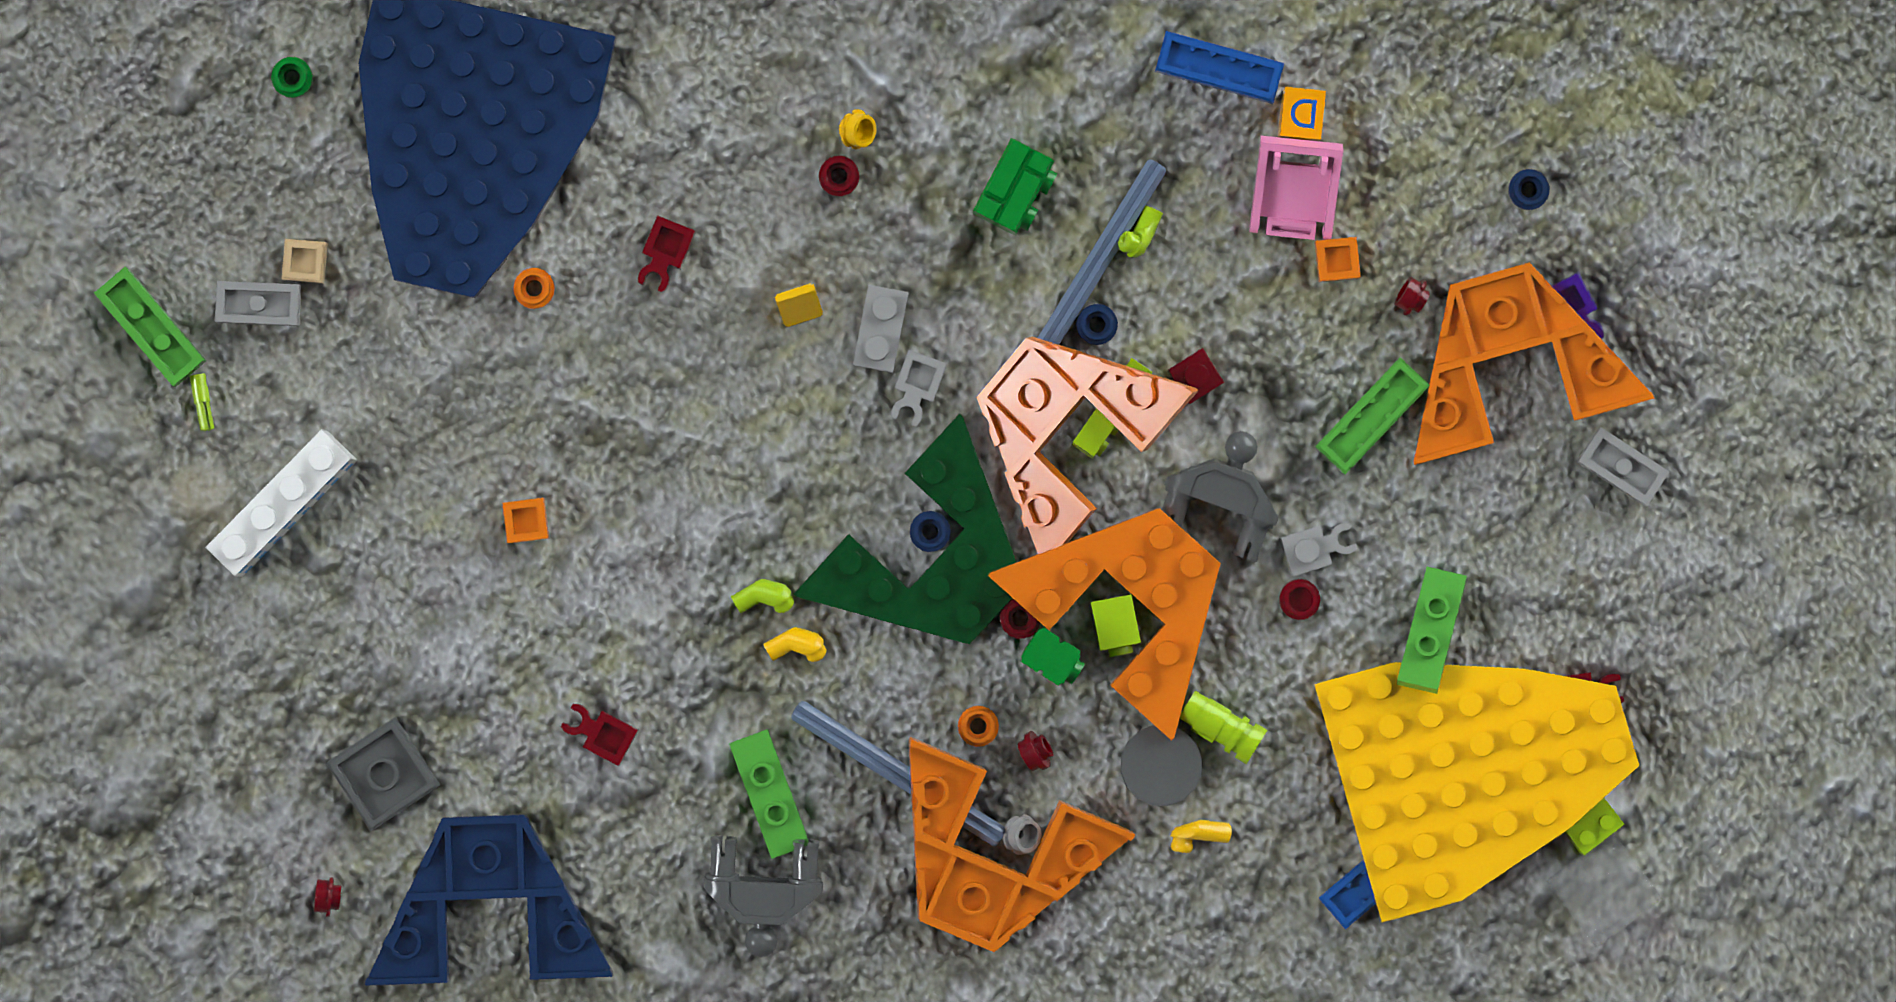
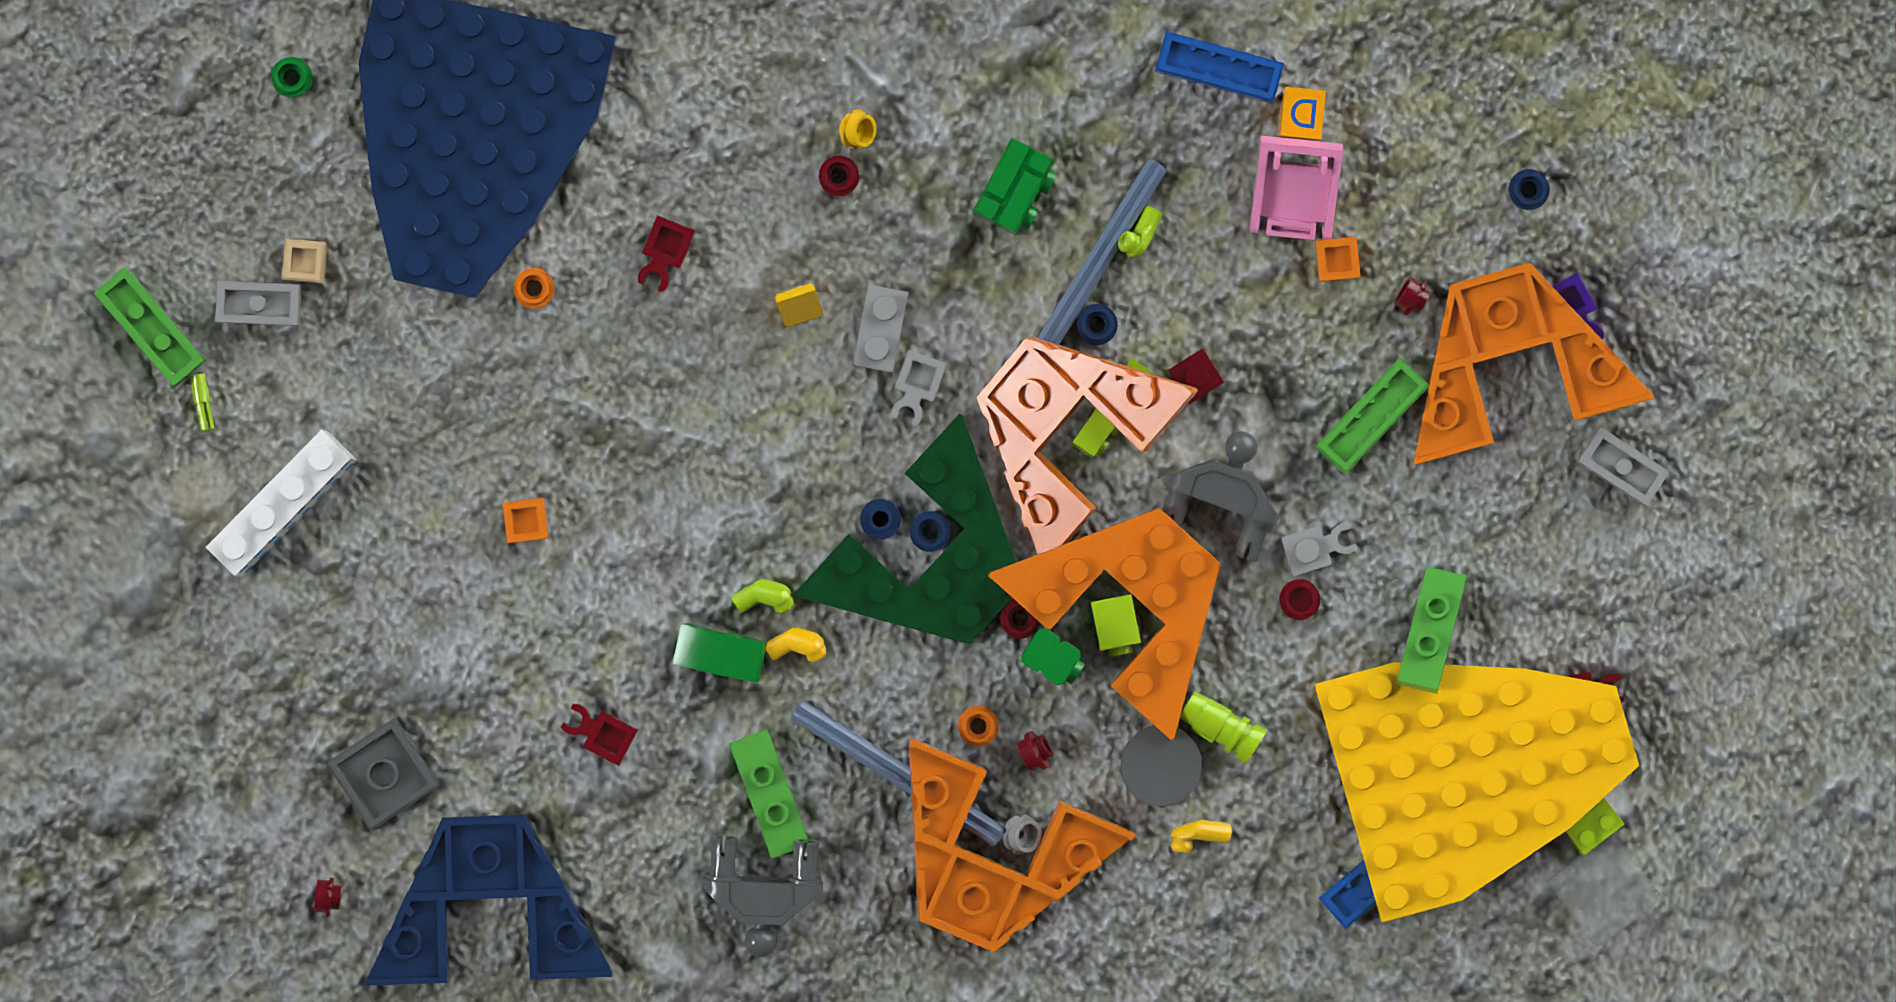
none -> green slope [673,623,767,682]
none -> dark blue plate [860,499,901,540]

